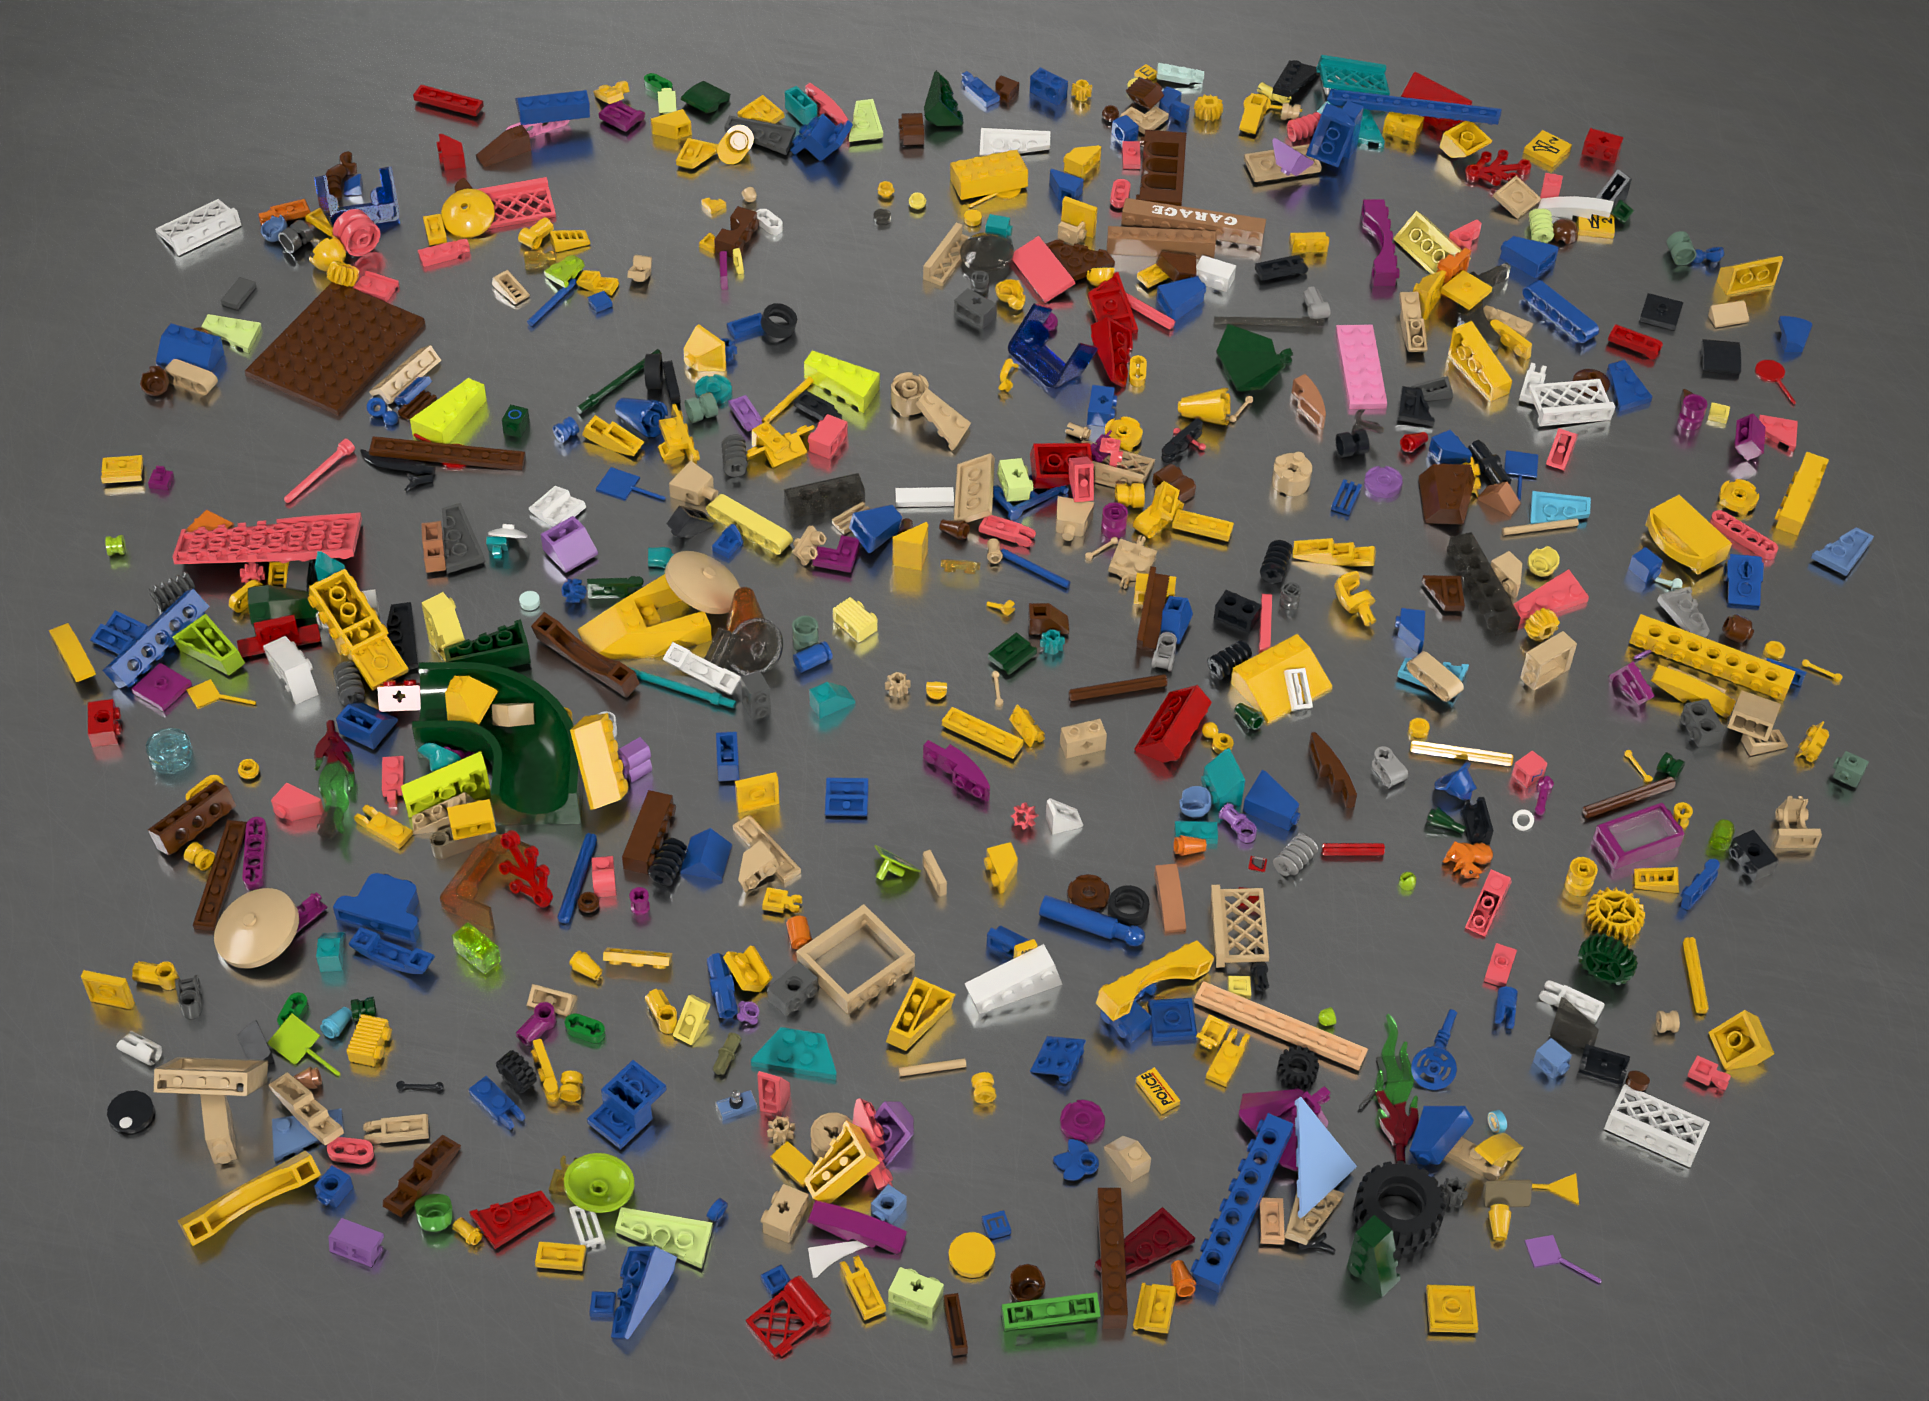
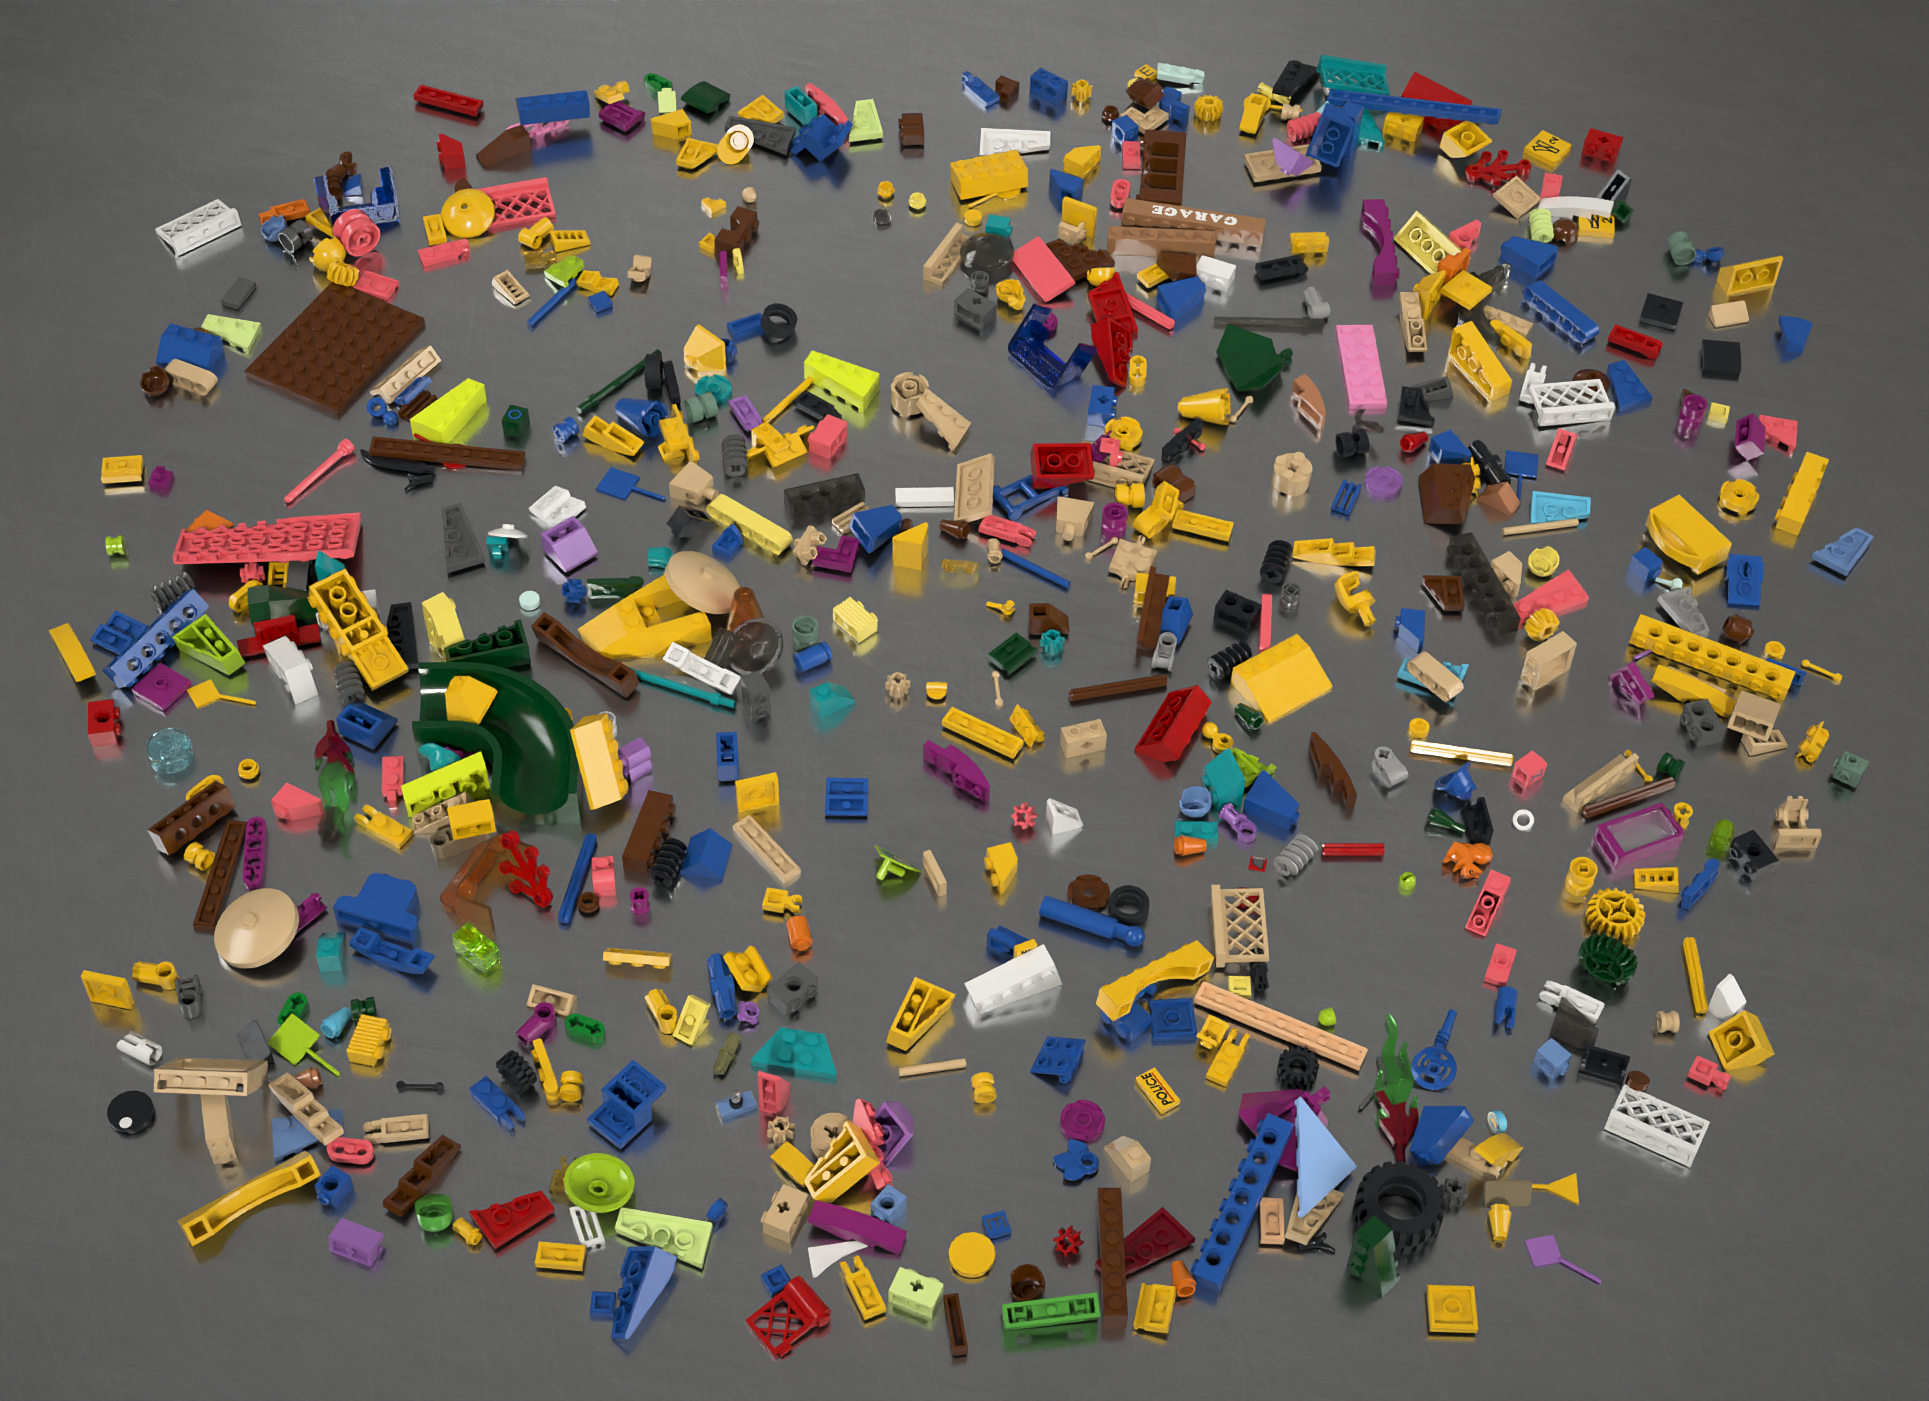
brick [378,679,421,712] -> none
nougat slope [421,521,446,573] -> none
tan slope [492,703,535,727] -> none
yellow cone [569,950,603,981] -> none
tan slope [738,840,780,893] -> none
white beam [756,209,783,235] -> none
tan window [796,904,915,1014] -> none
dark green wedge [924,70,964,126] -> none
yellowish green brick [997,458,1033,502] -> none
yellow piece [998,358,1019,392] -> none
tan pin [1066,422,1091,441] -> none
coral slope [1069,457,1094,502] -> none
nougat slope [1154,864,1186,933] -> none
white tile [1284,668,1313,711] -> none
magenta piece [1535,776,1554,815] -> none
coral beam [1710,510,1778,560] -> none
red piece [1755,360,1796,405] -> none
none -> red gear [1053,1225,1084,1256]
none -> lime wing [1231,748,1276,787]
none -> tan fence [1562,753,1639,813]
none -> white slope [1707,974,1746,1023]

